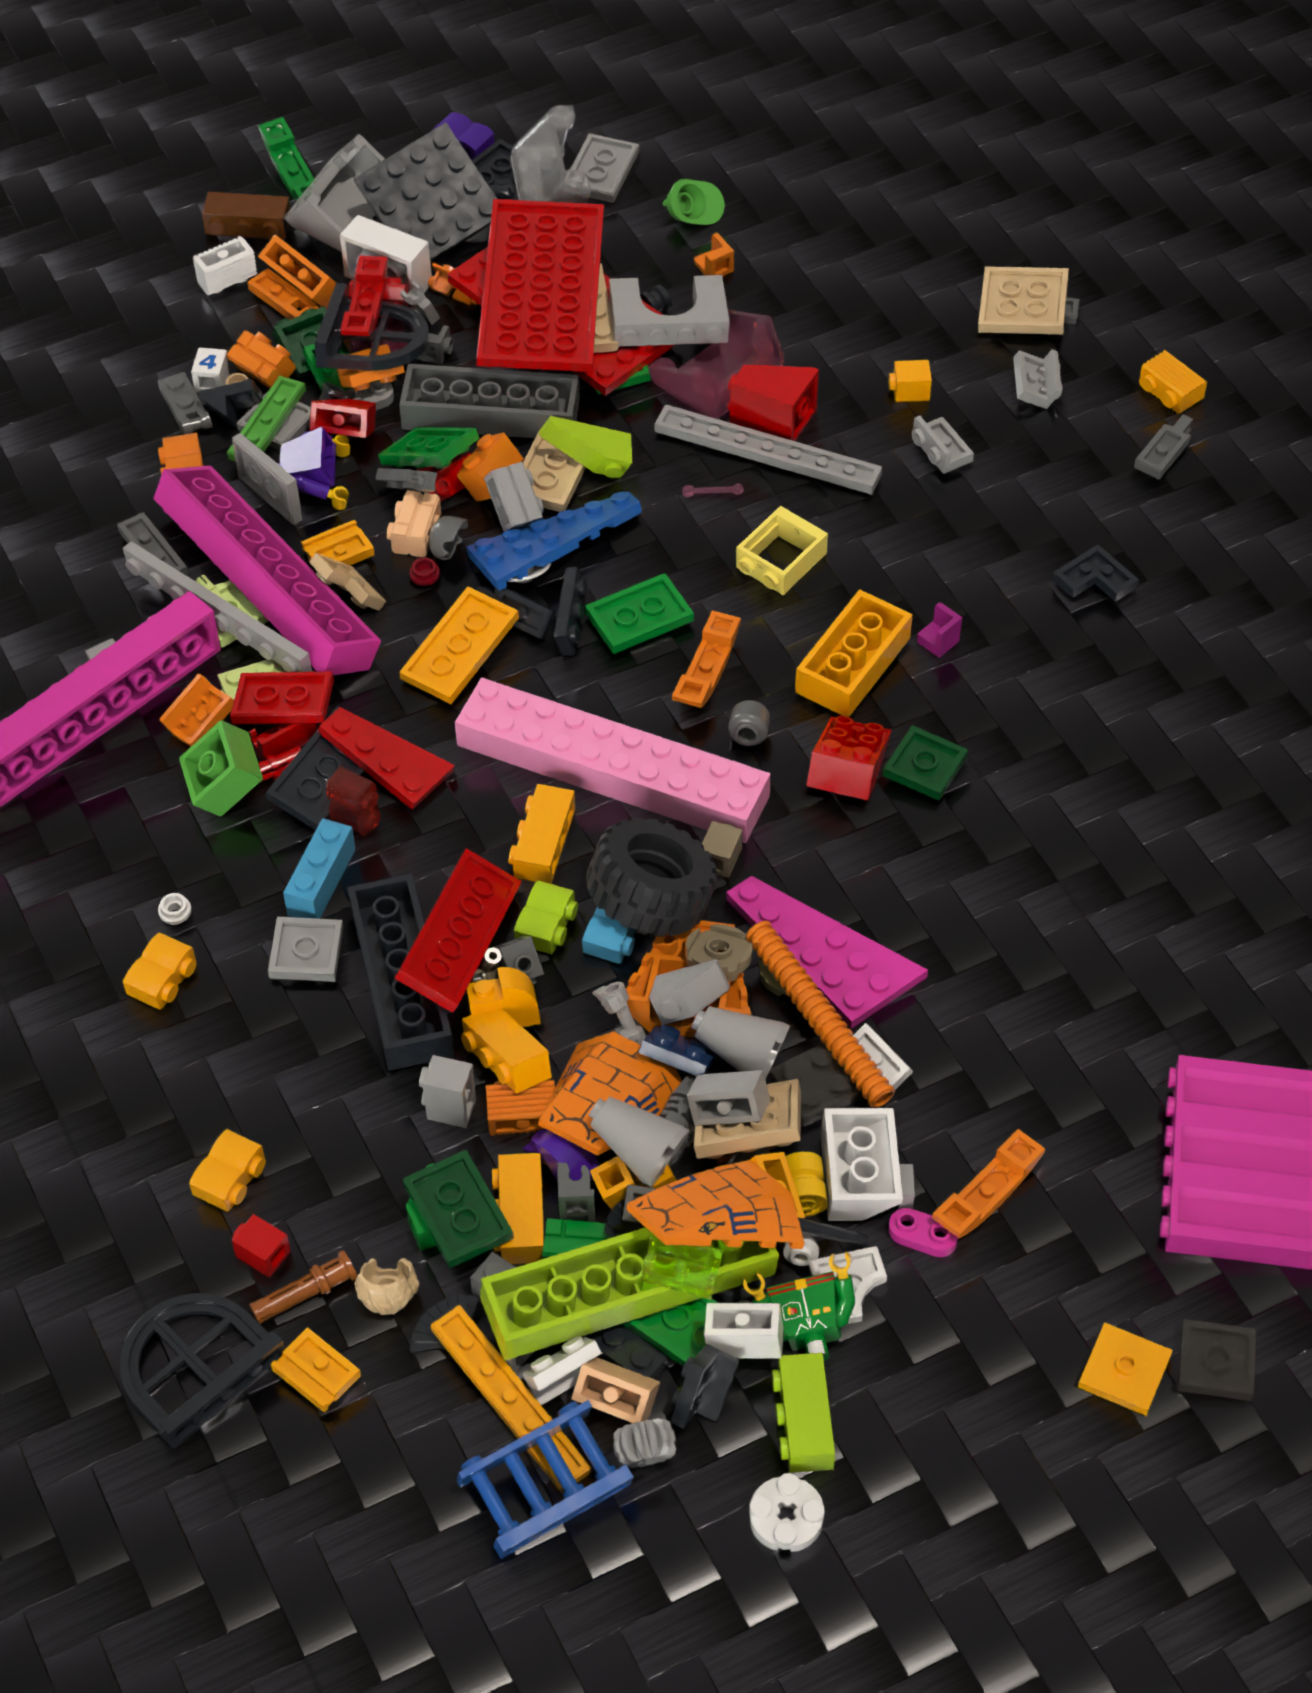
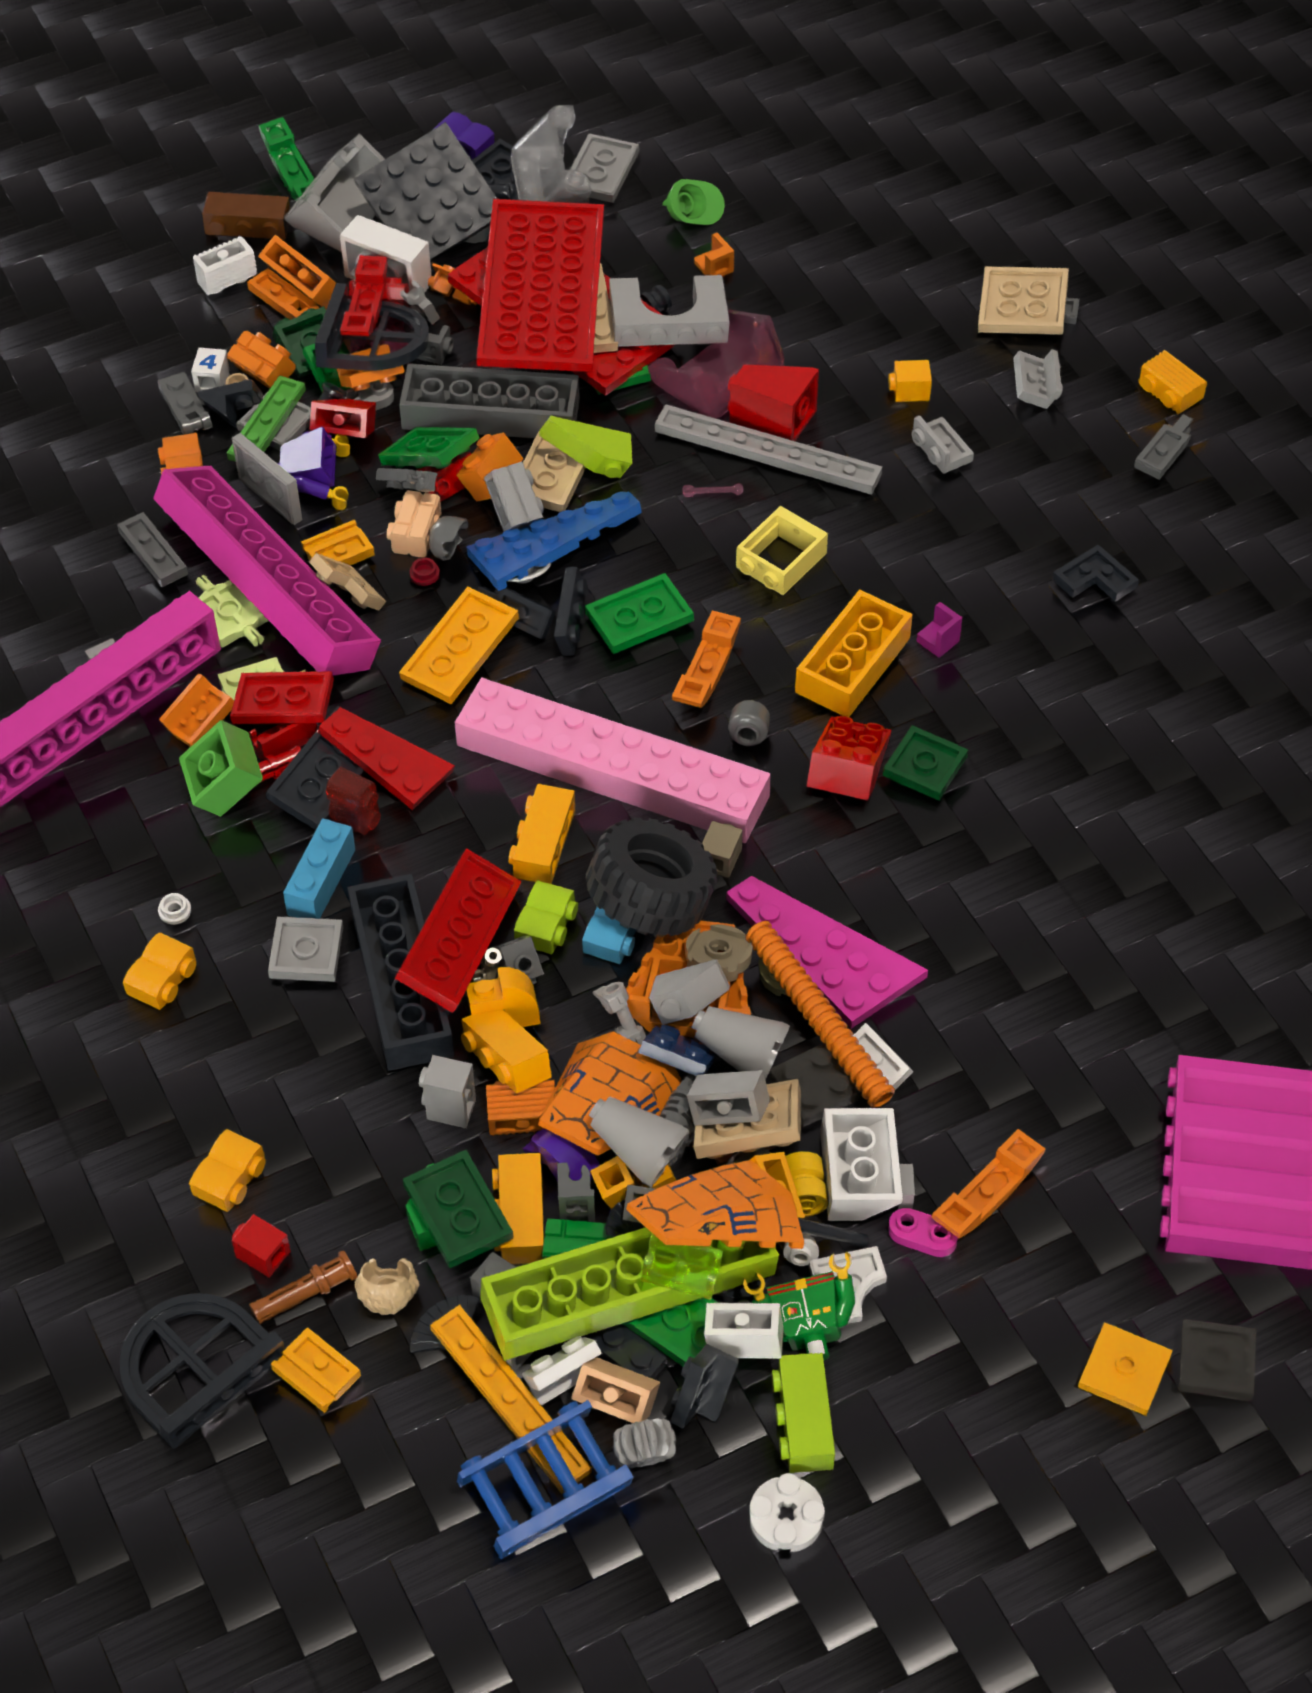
light grey plate [123,541,312,672] -> none

